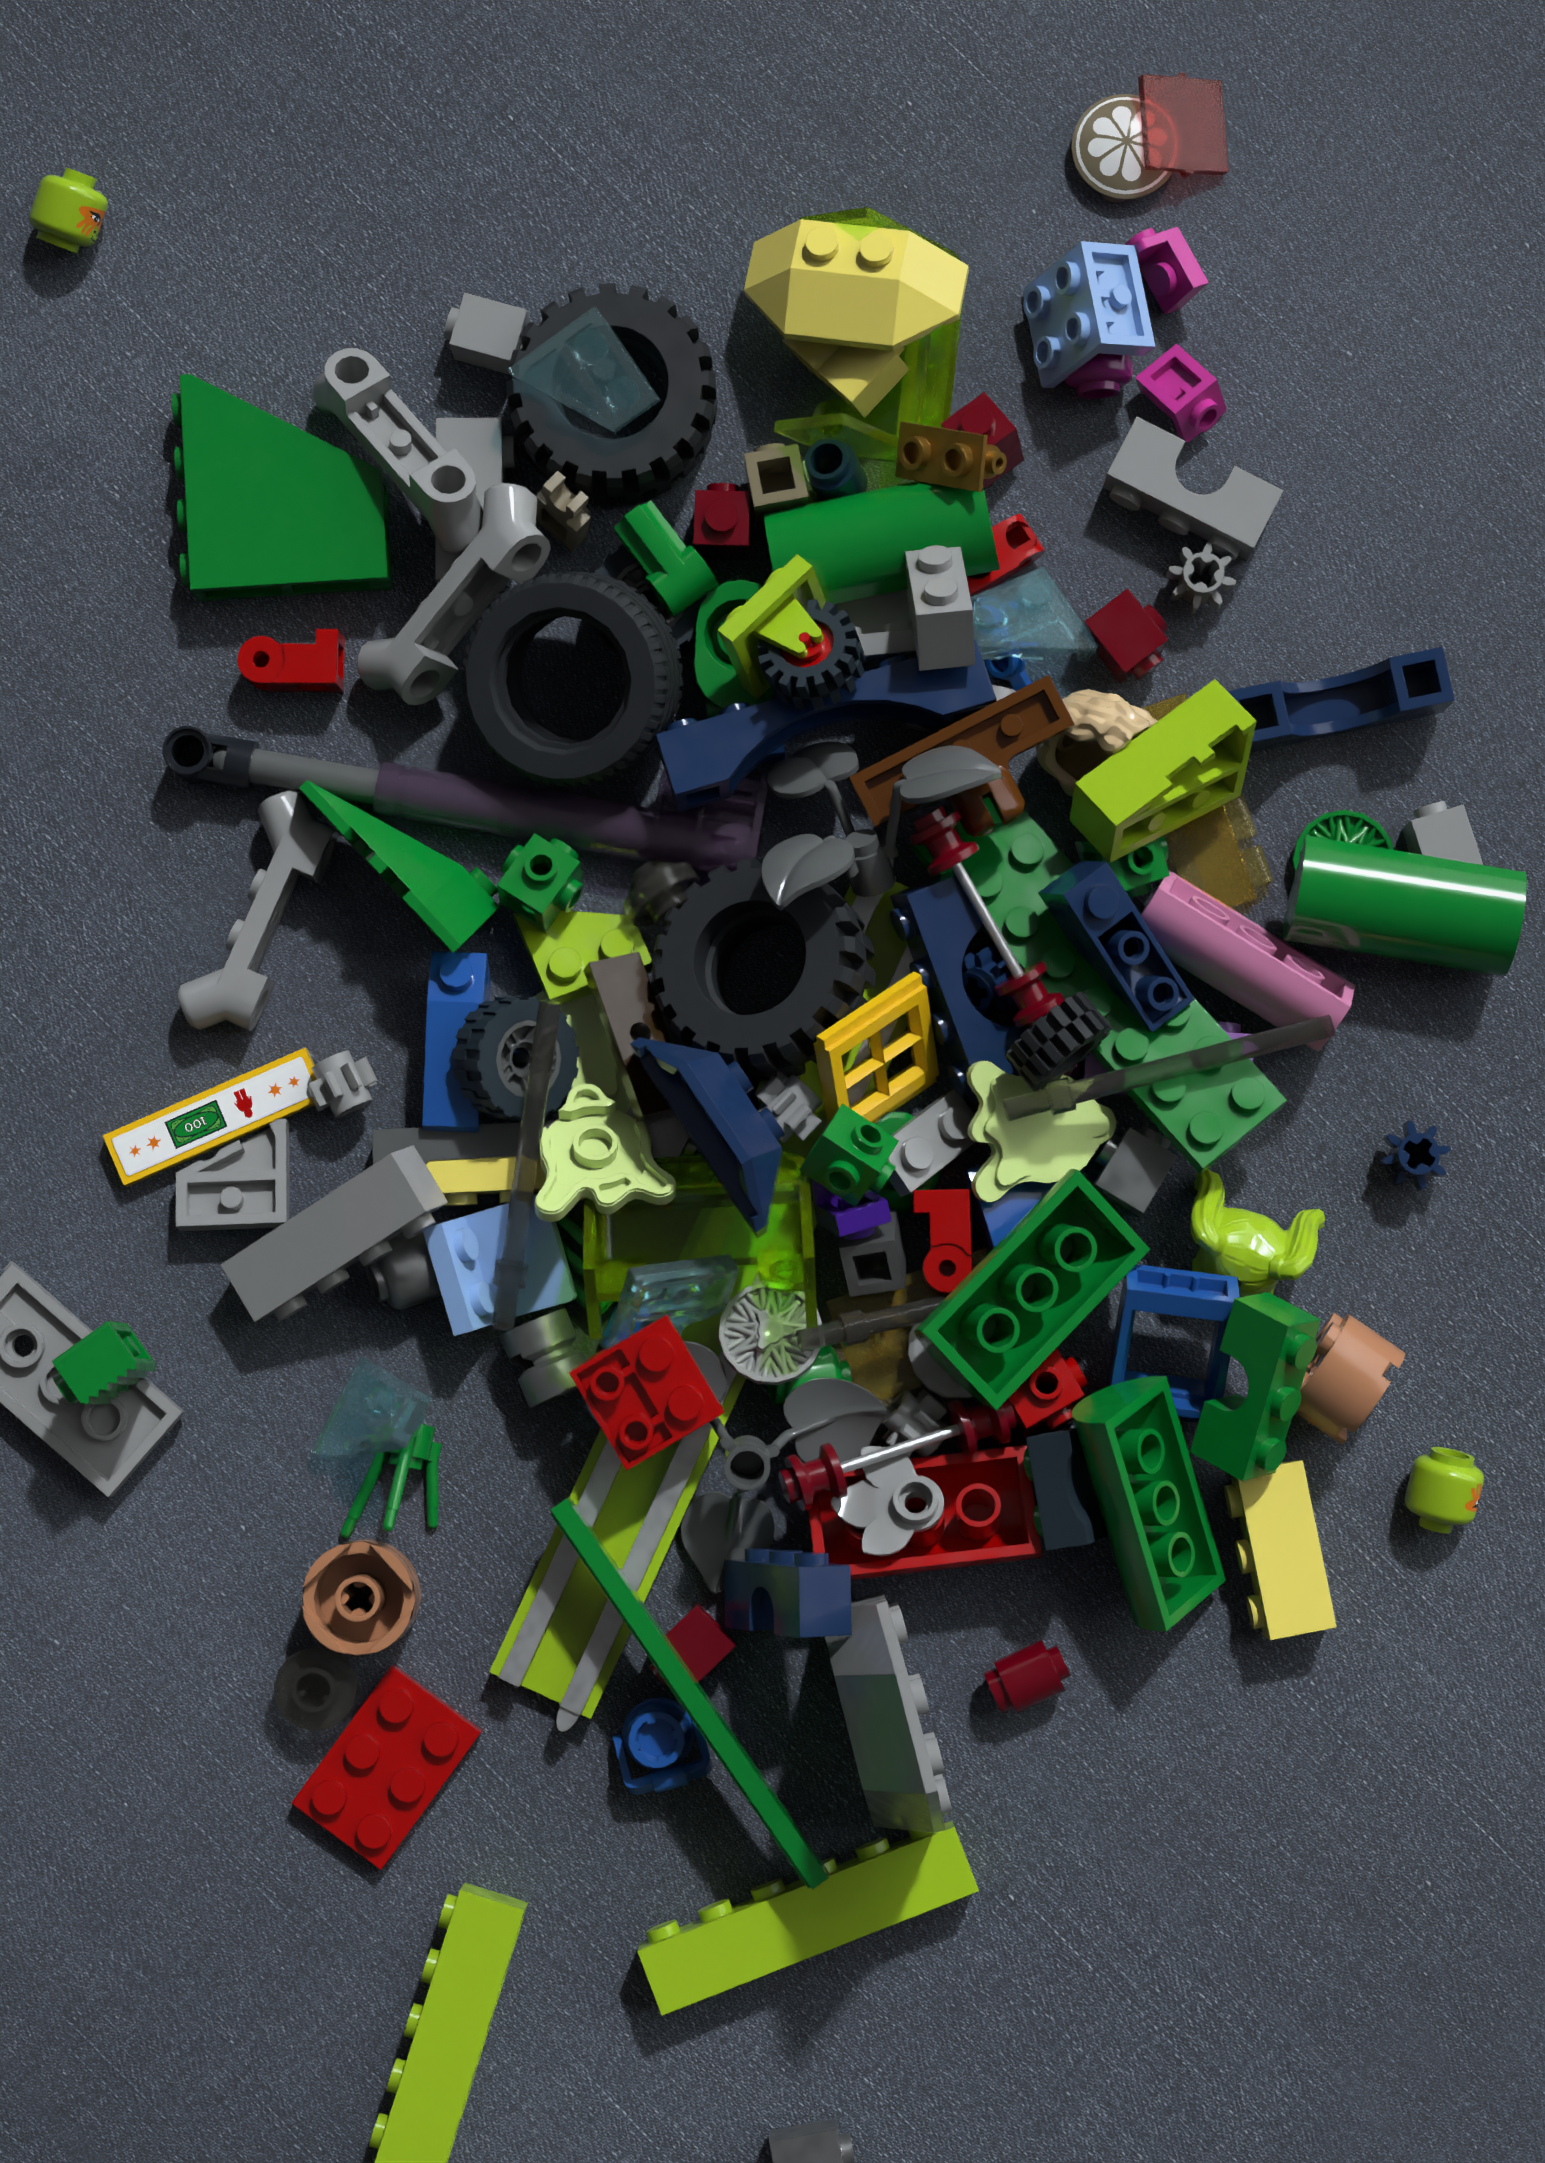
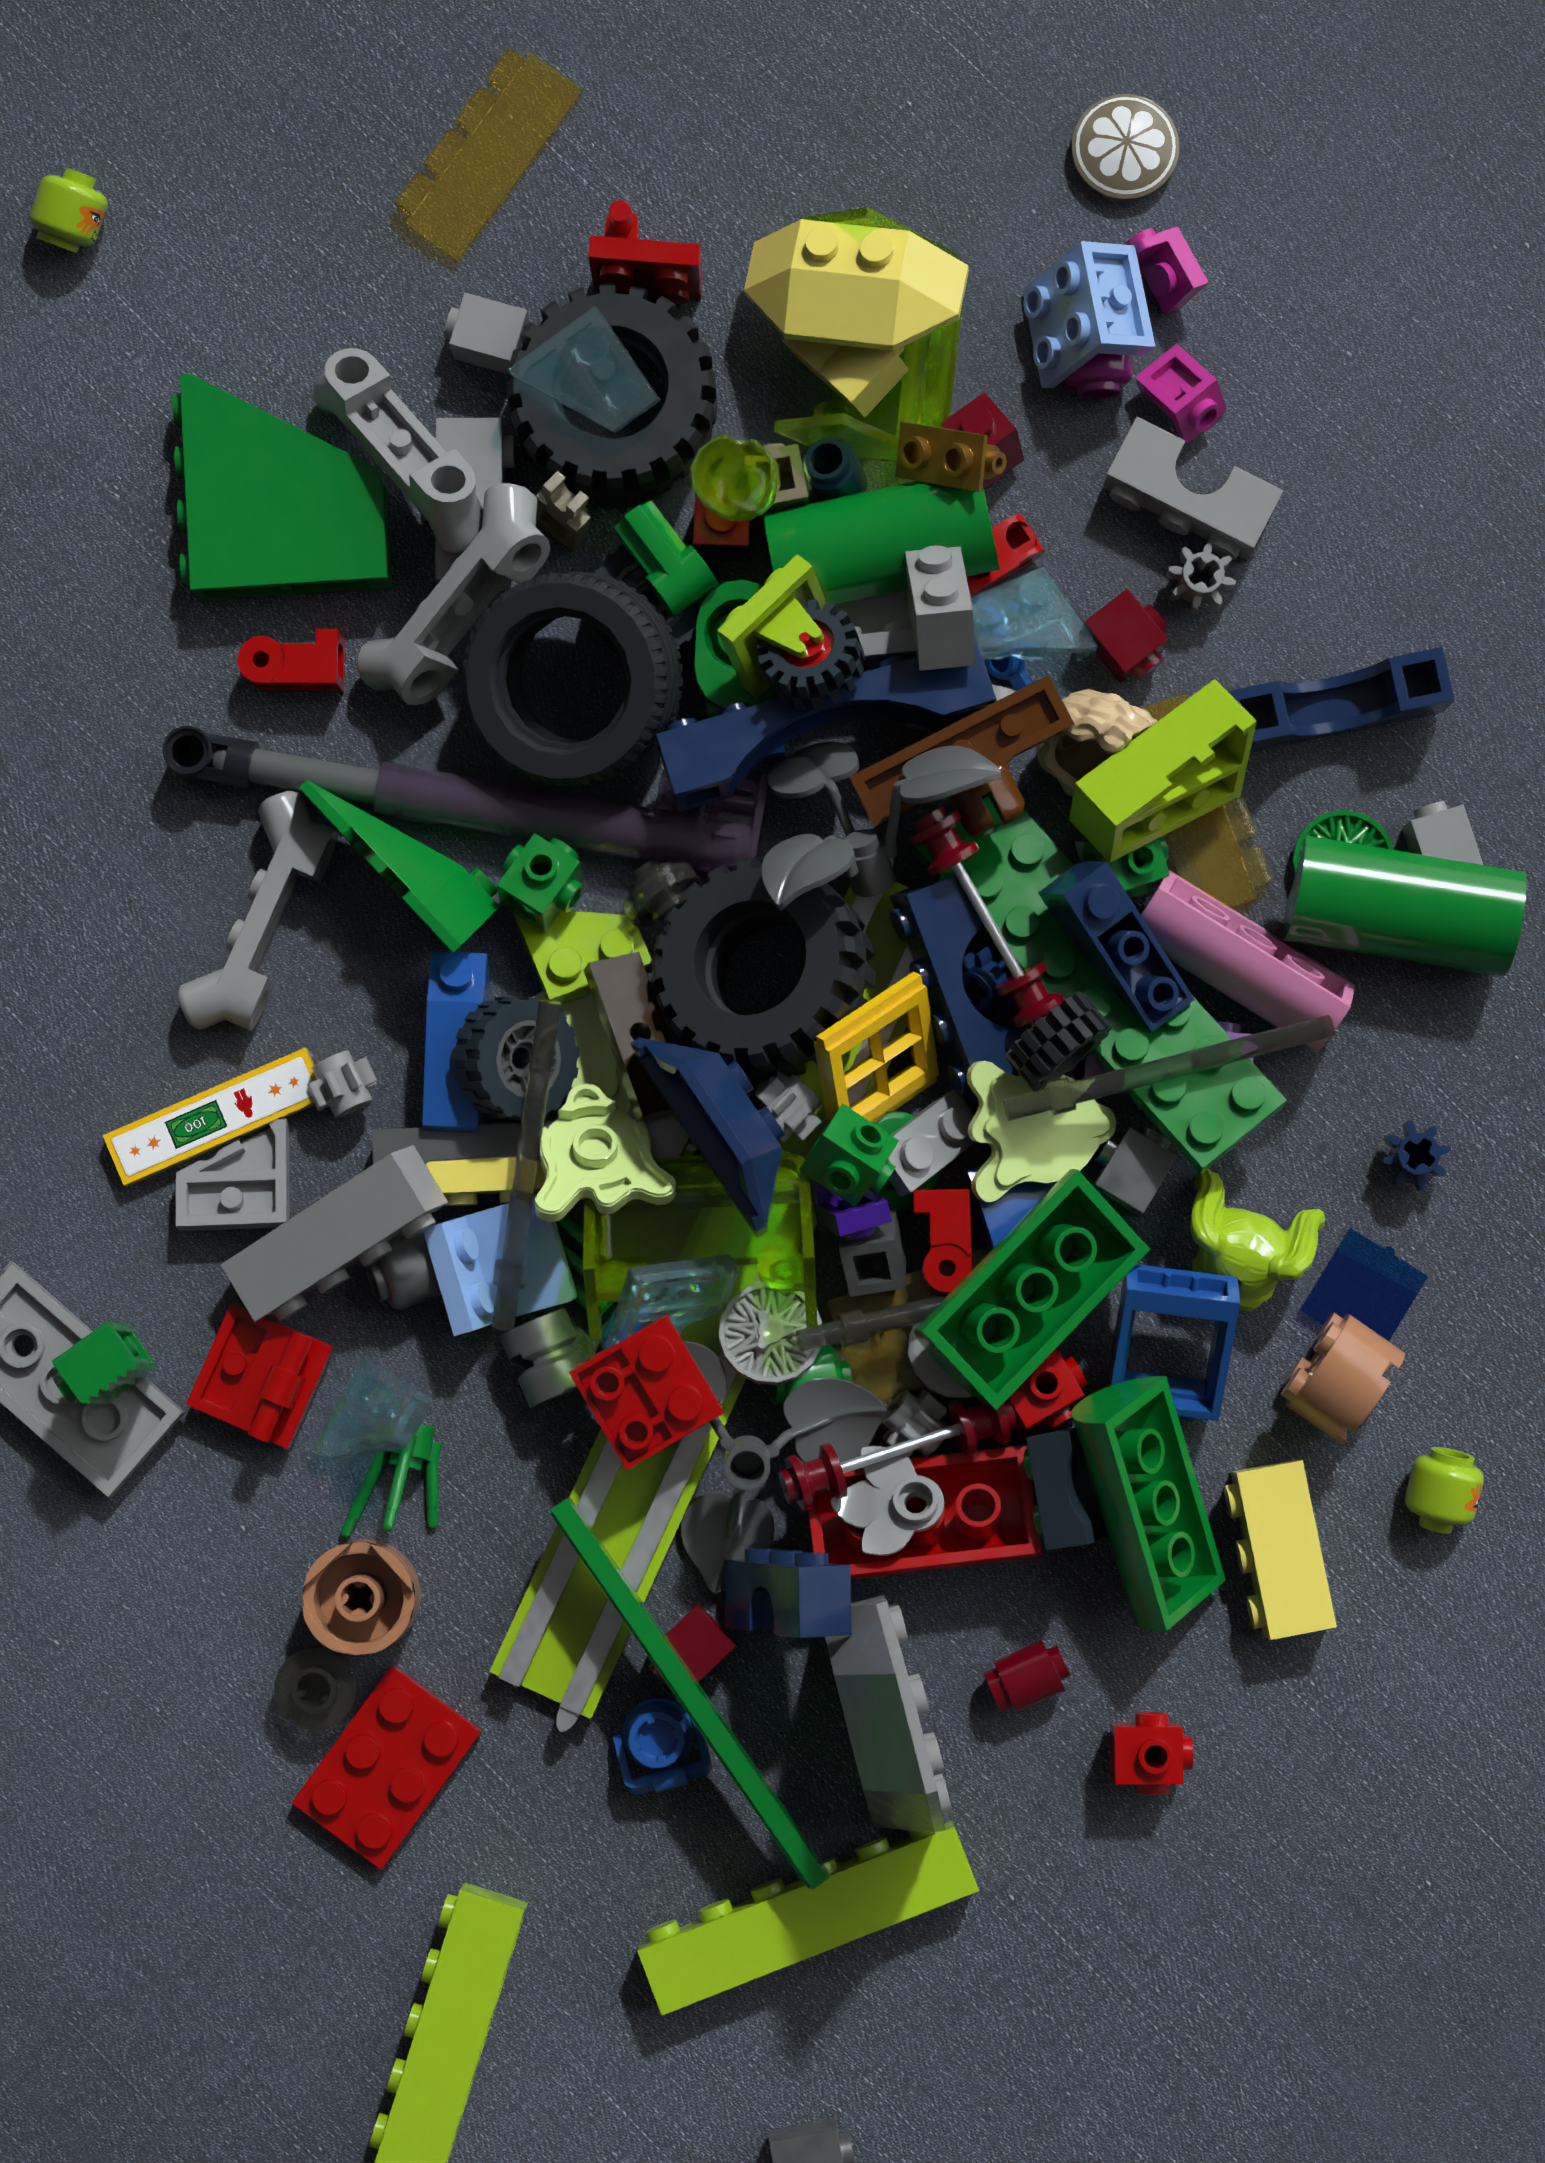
clear red piece [1138,72,1229,178] -> none
green arch [1190,1292,1321,1481] -> none
none -> red plate [186,1302,335,1449]
none -> clear yellow windscreen [394,48,583,263]
none -> red plate [588,200,703,304]
none -> clear neon green hair [690,434,781,522]
none -> red brick [1110,1712,1193,1795]
none -> clear blue piece [1299,1228,1428,1341]

